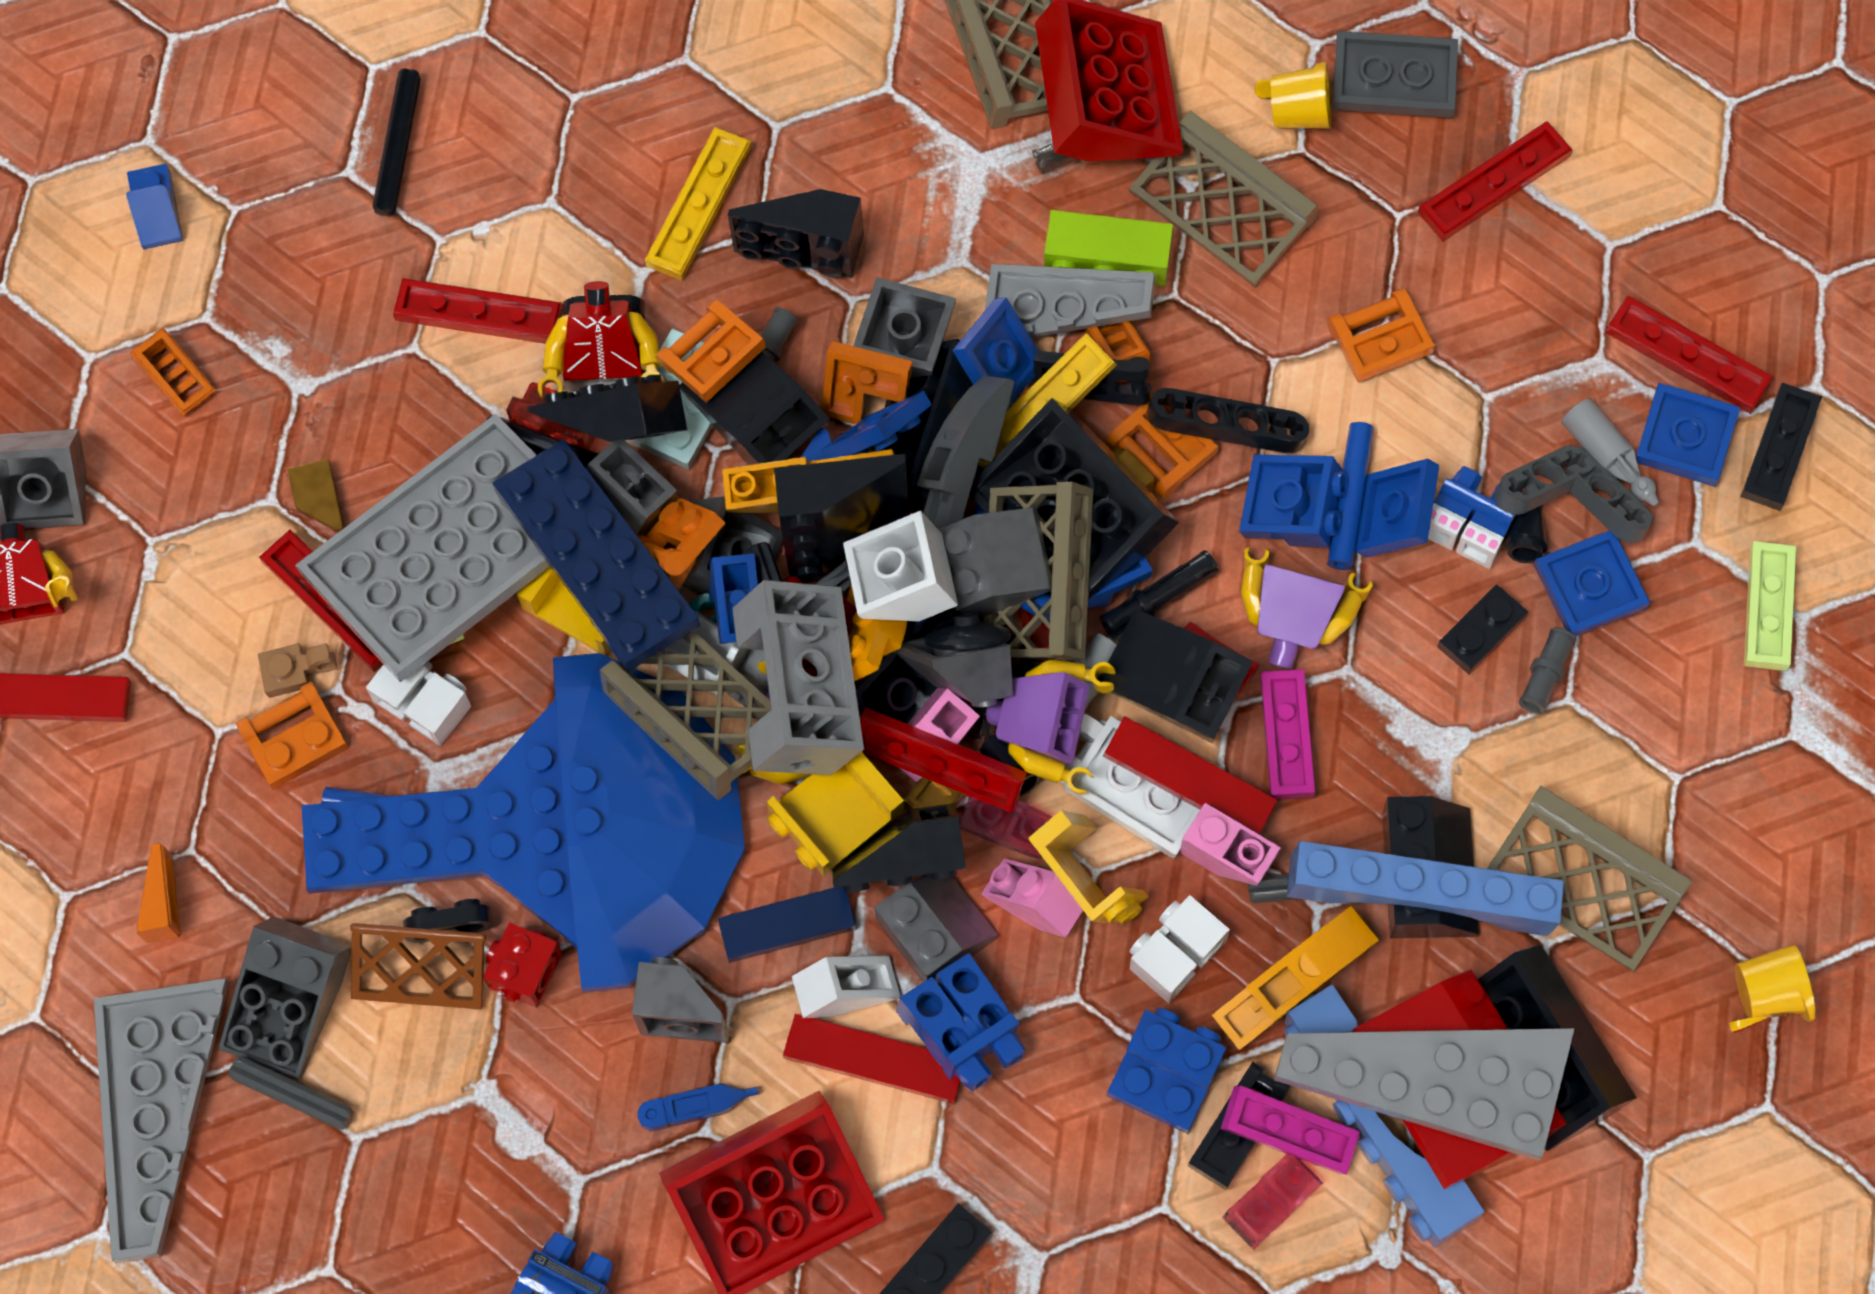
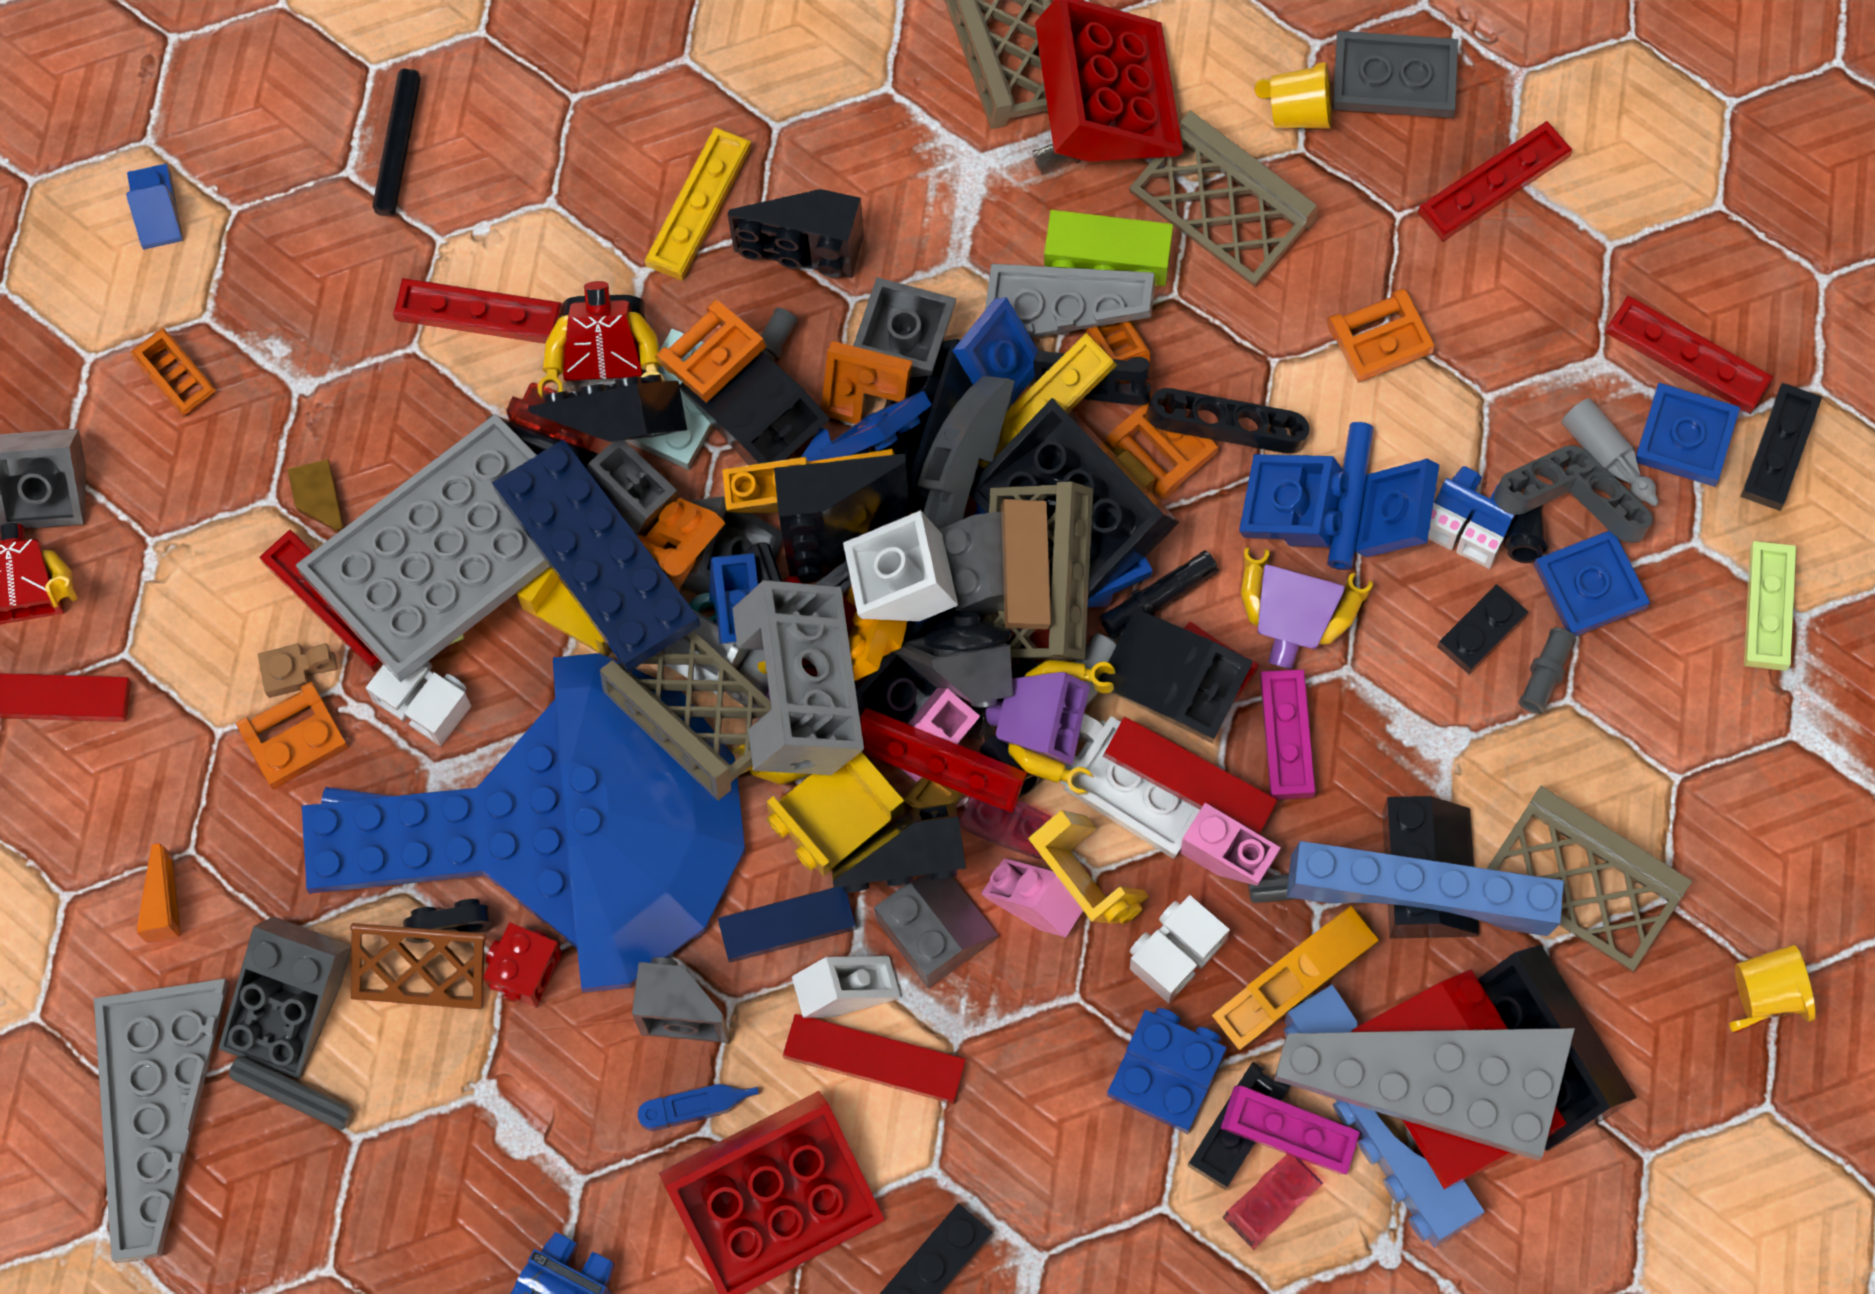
blue hips [896,953,1026,1092] -> none
none -> medium nougat tile [1001,499,1051,629]

